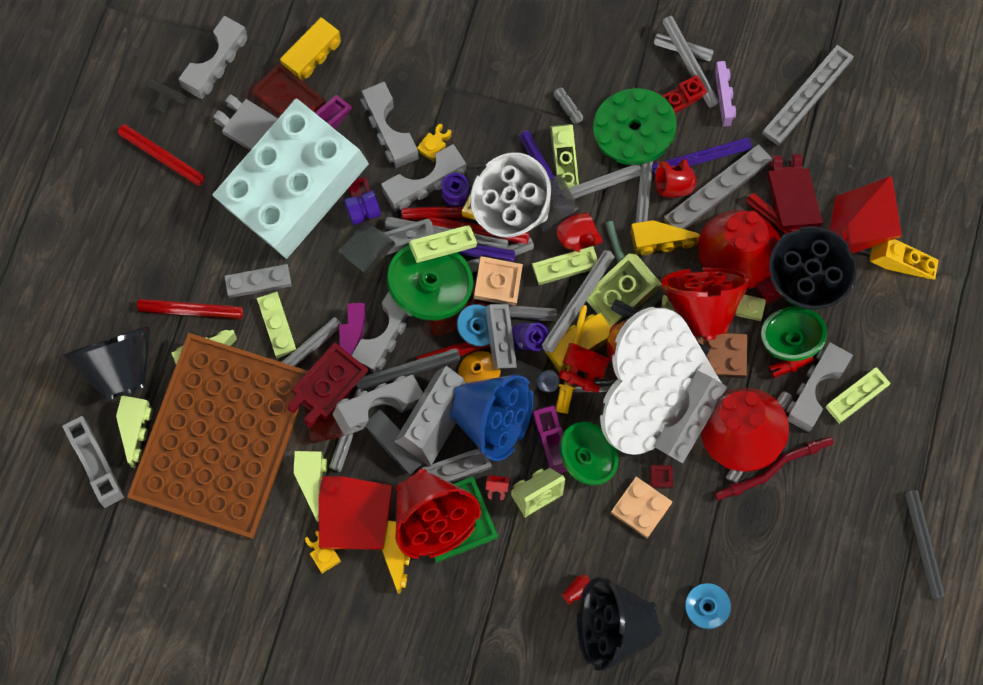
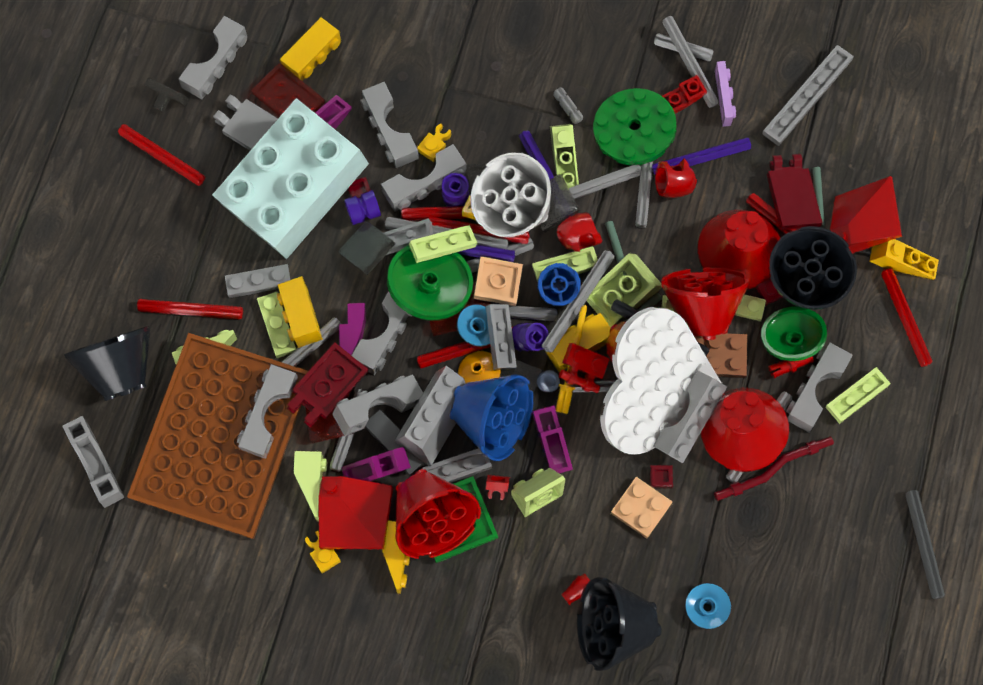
yellowish green slope [116,396,153,468] -> none
dark grey axle [356,349,460,390] -> none
green dish [559,422,618,486] -> none
yellow slope [630,220,699,256] -> none
light grey plate [664,144,772,229] -> none
none -> light grey arch [237,364,298,459]
none -> yellow brick [277,276,323,348]
none -> magenta slope [341,447,411,481]
none -> blue cylinder [537,263,581,306]
none -> sand green bar [812,167,825,228]
none -> red axle [881,268,932,367]

